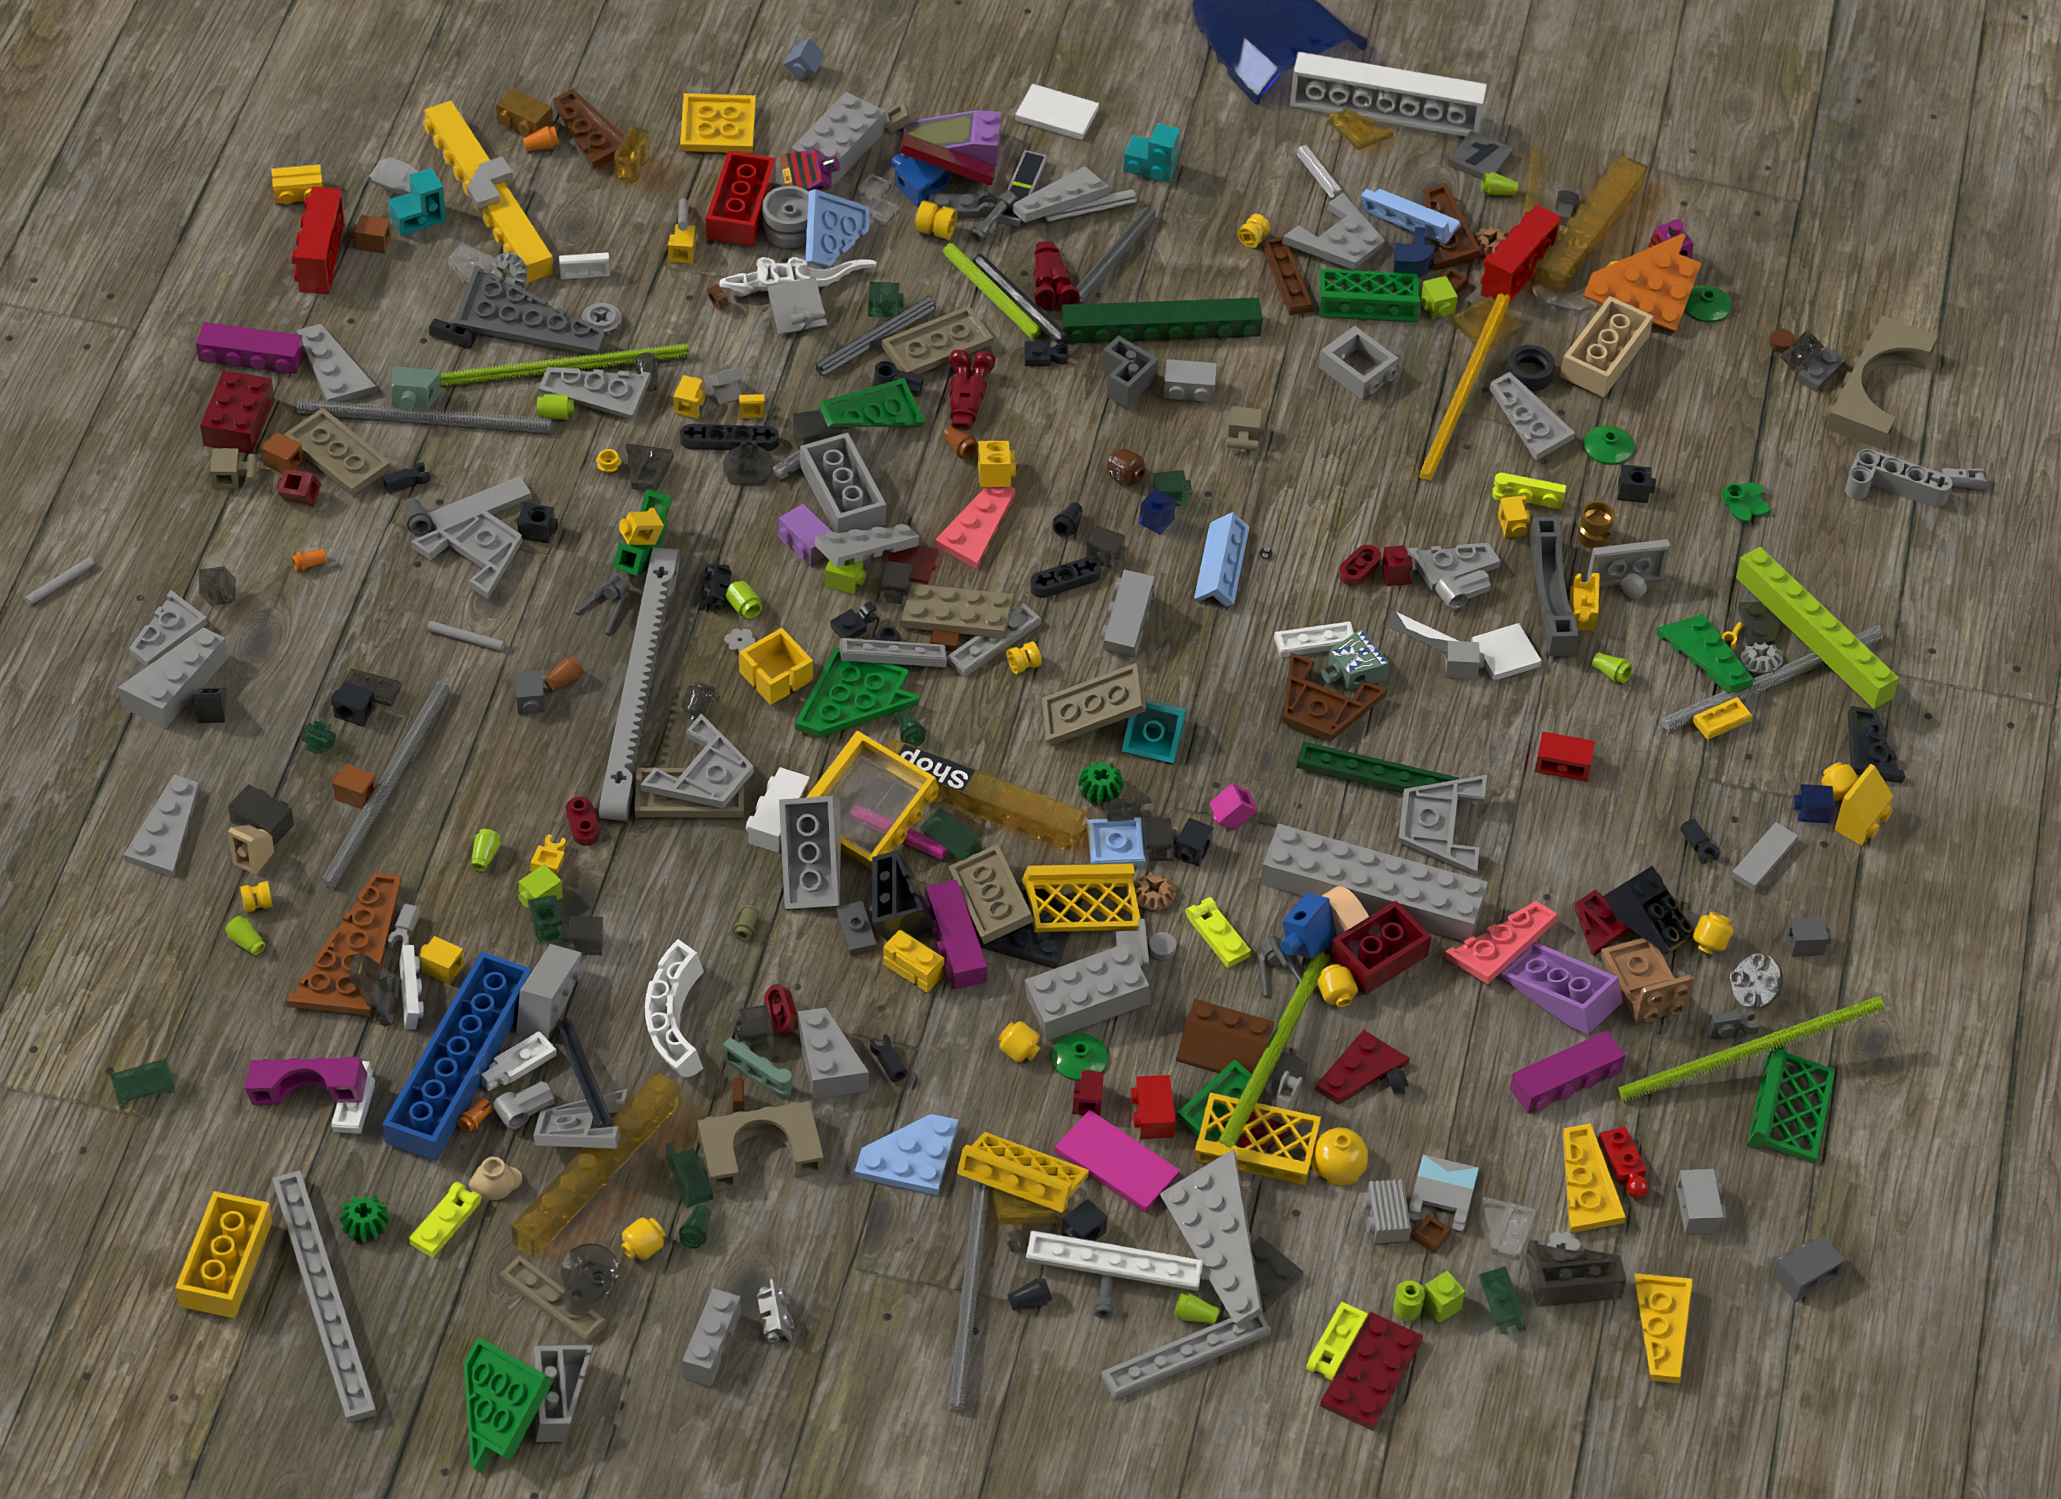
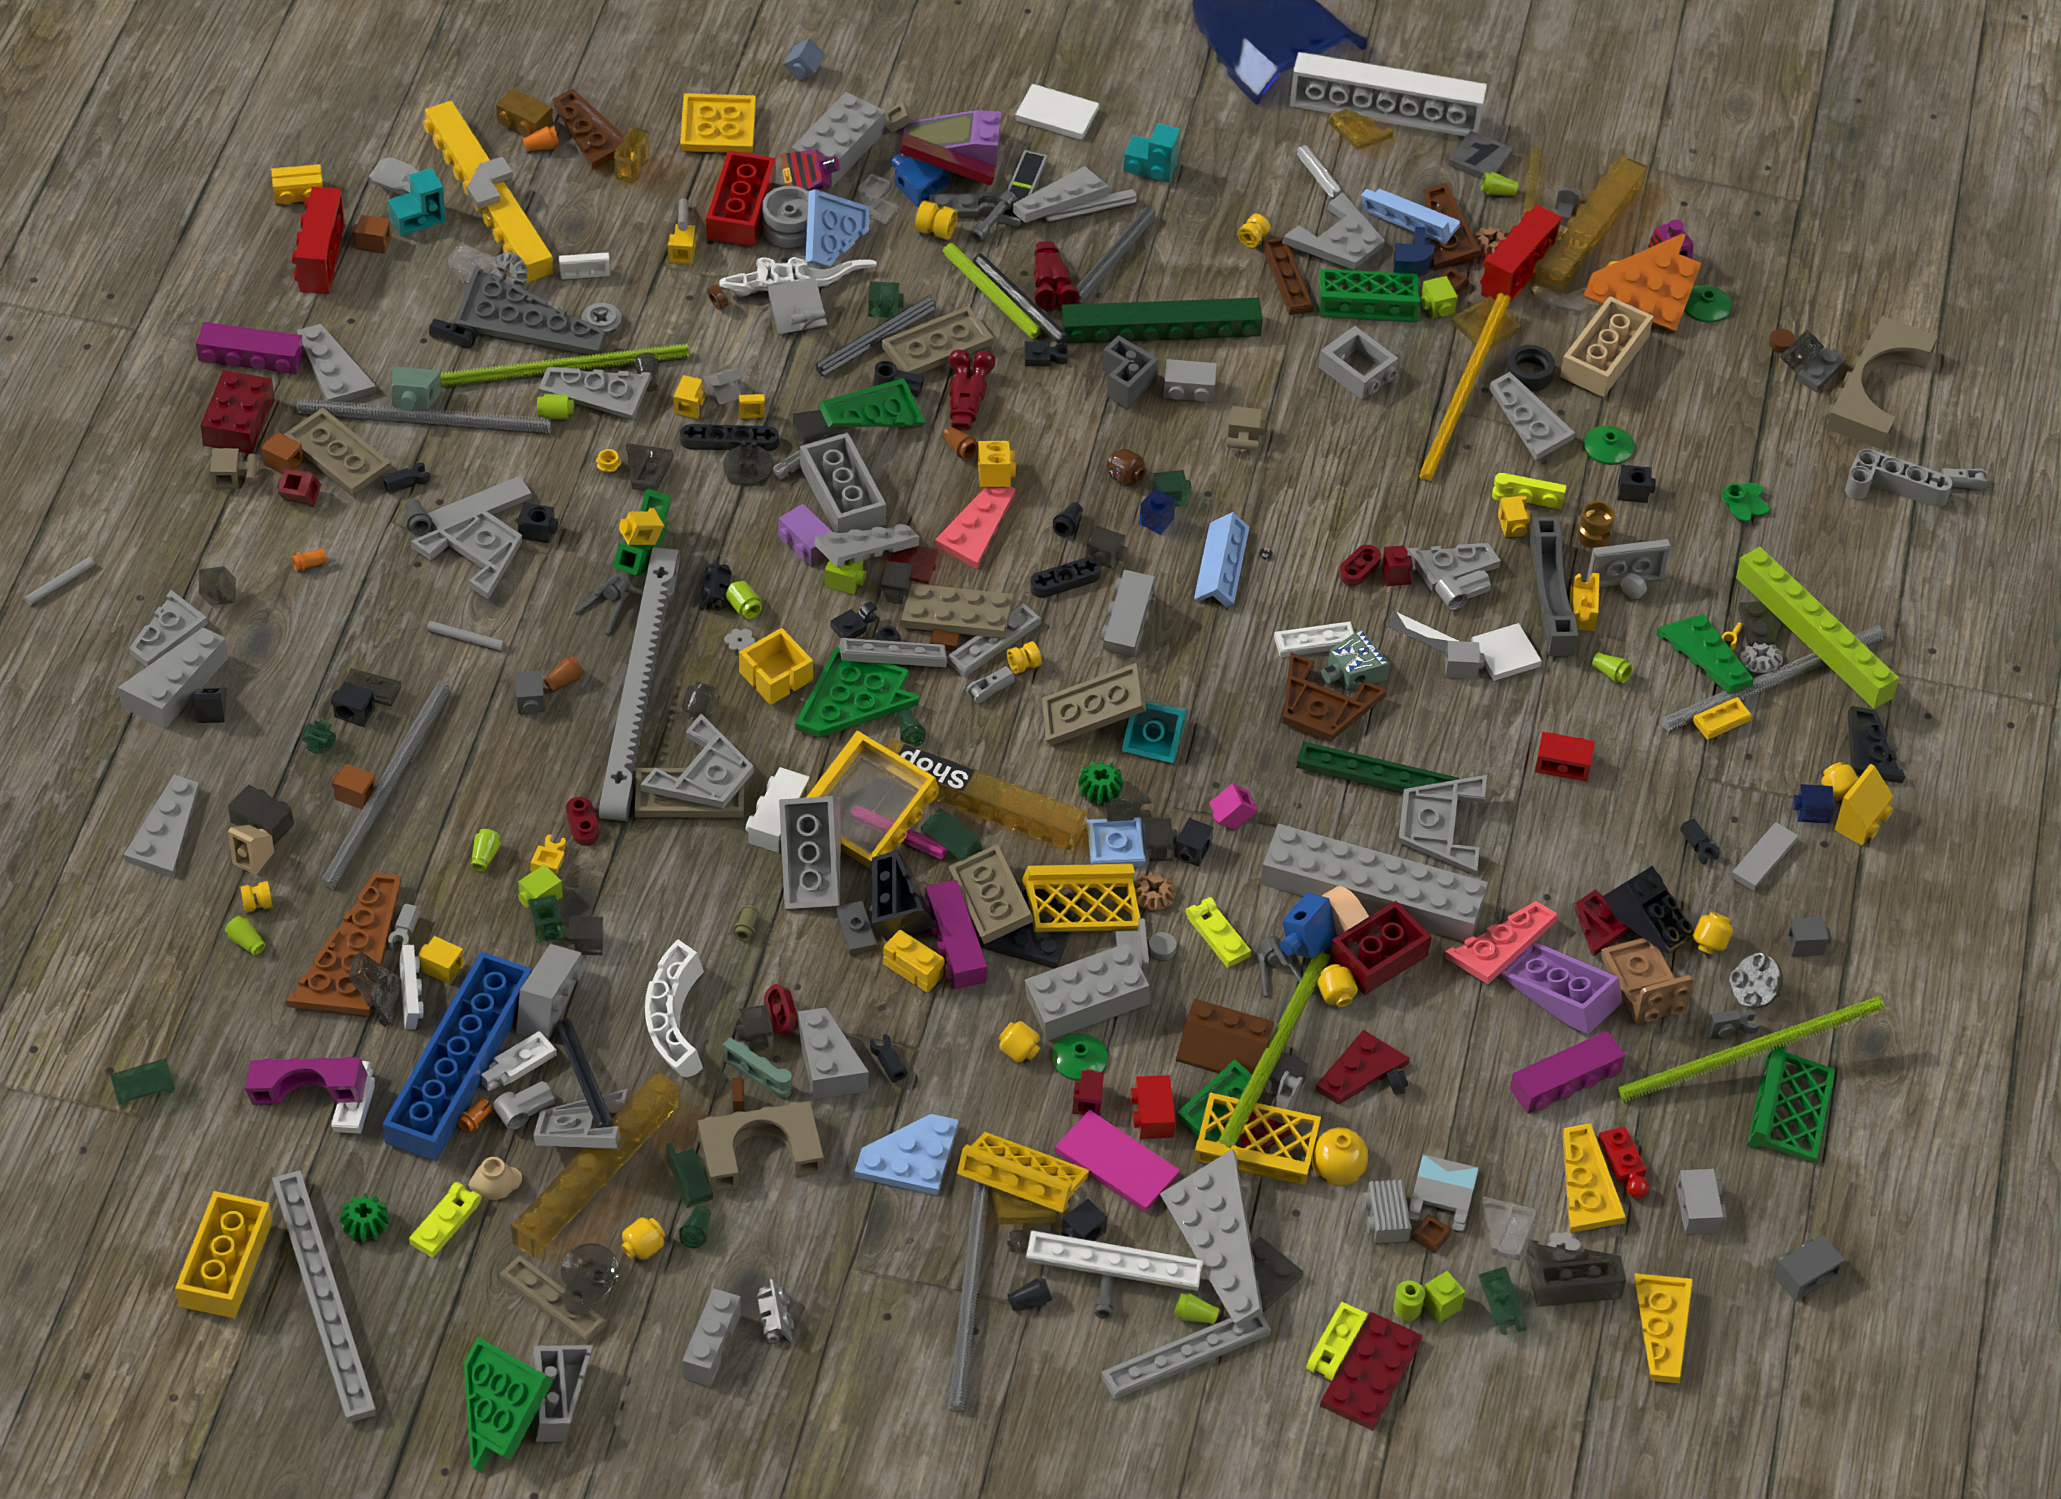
none -> light grey bar [966,666,1015,704]

